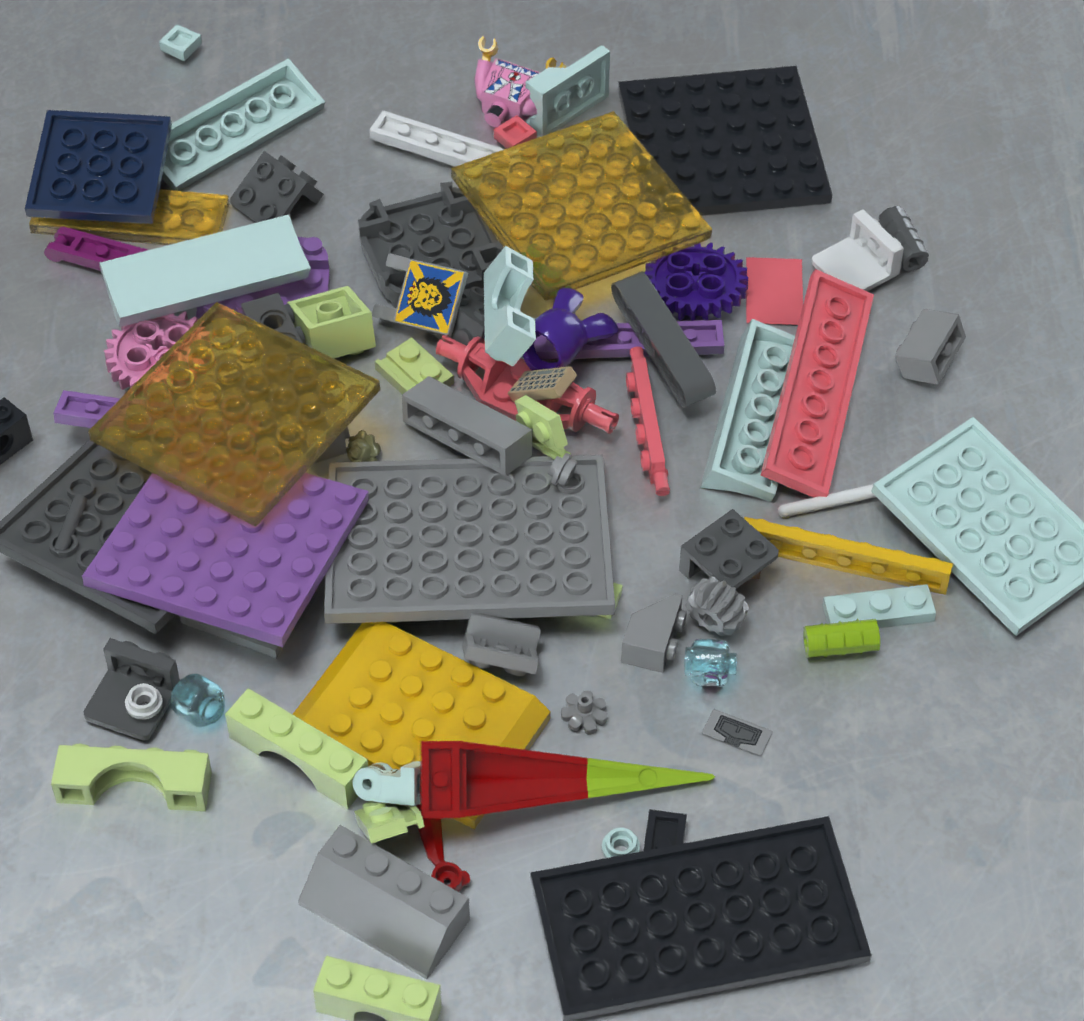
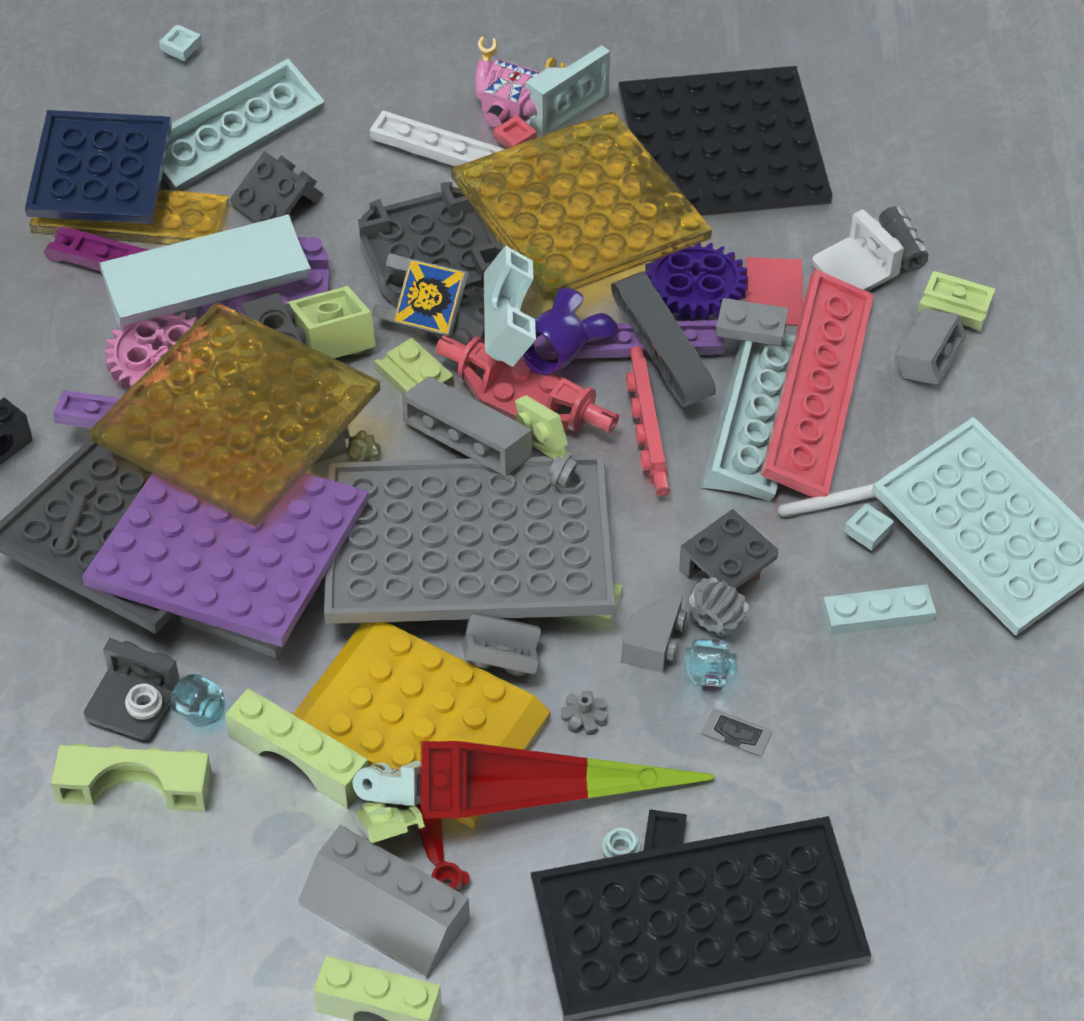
tan tile [507,366,577,402] -> none
yellow plate [744,517,953,595] -> none
lime axle [803,619,880,658] -> none
none -> light grey bracket [716,298,788,346]
none -> light aqua plate [844,503,894,550]
none -> yellowish green plate [918,271,996,330]

